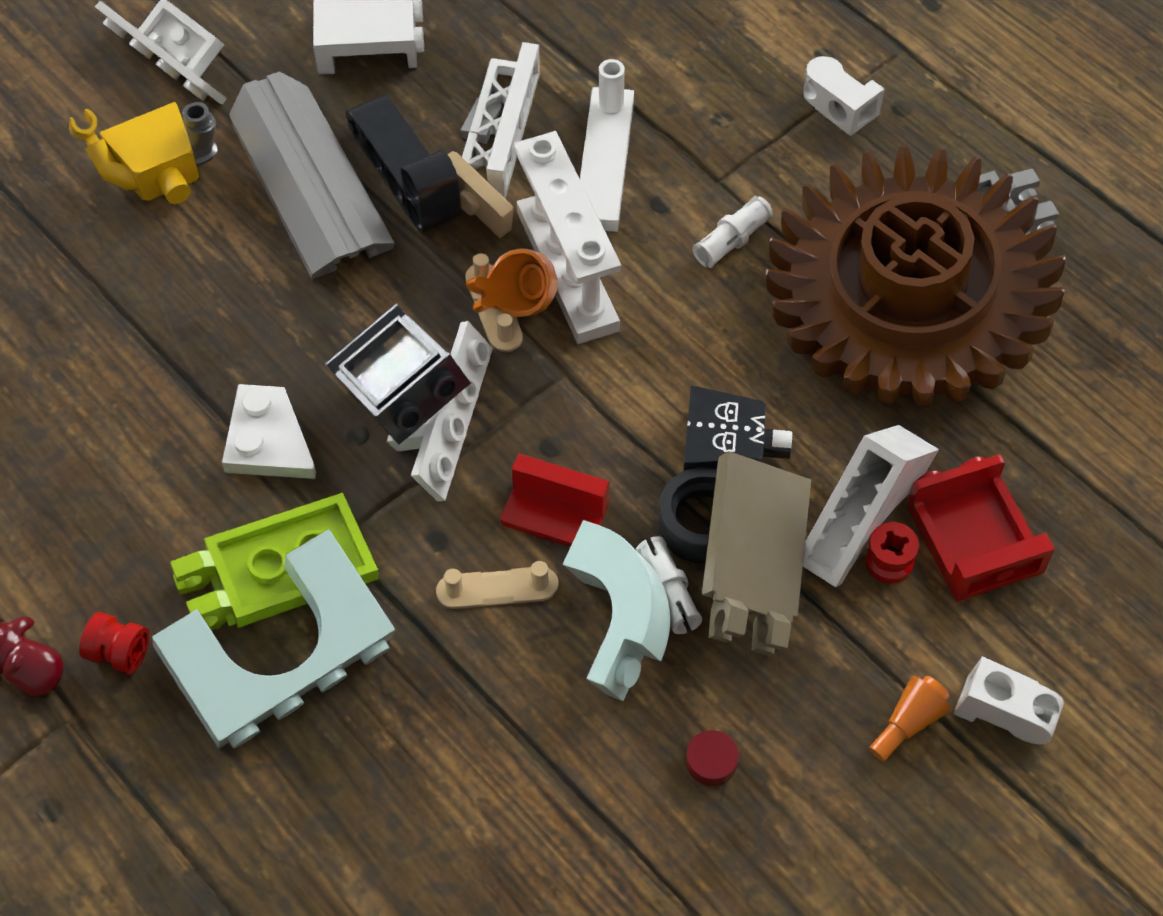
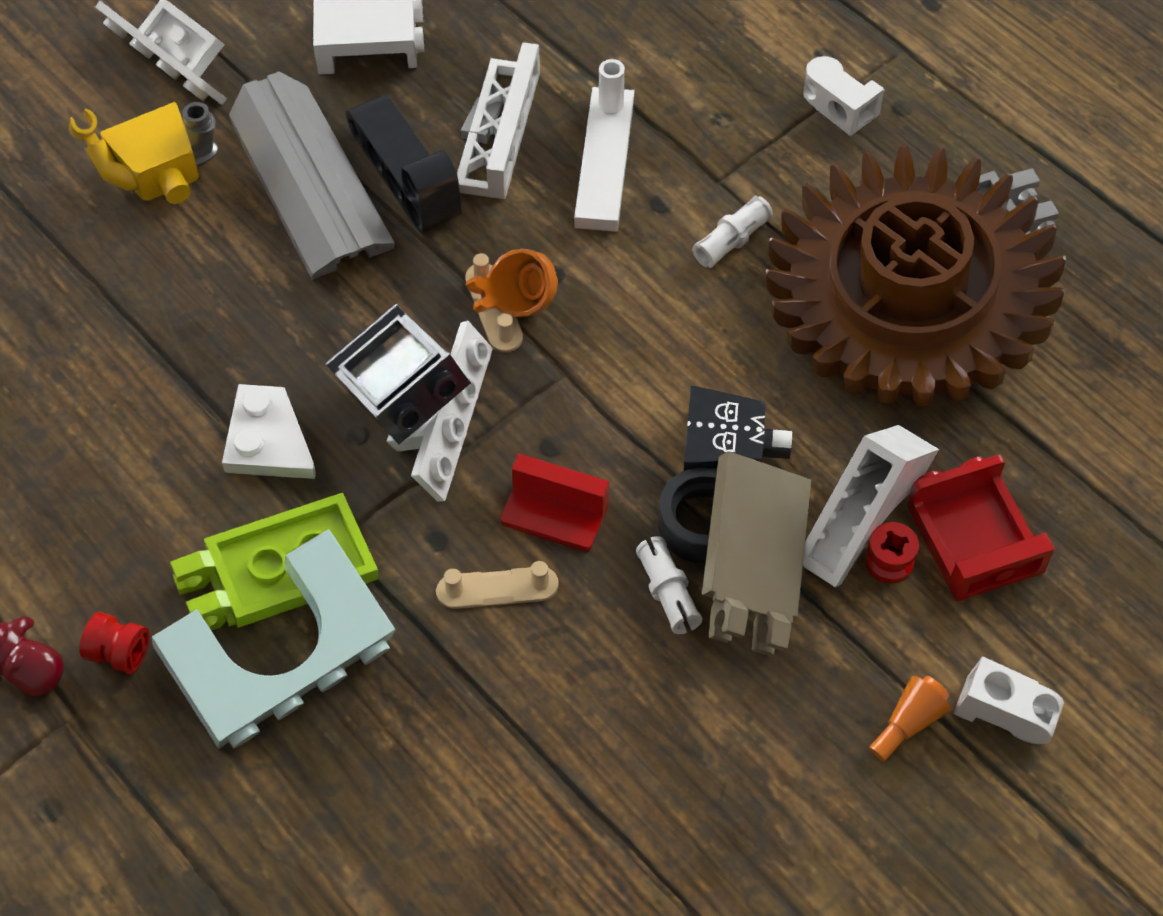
tan plate [448,151,514,239] -> none
white fence [514,131,621,344] -> none
light aqua arch [563,520,670,701] -> none
dark red tile [686,730,739,786] -> none

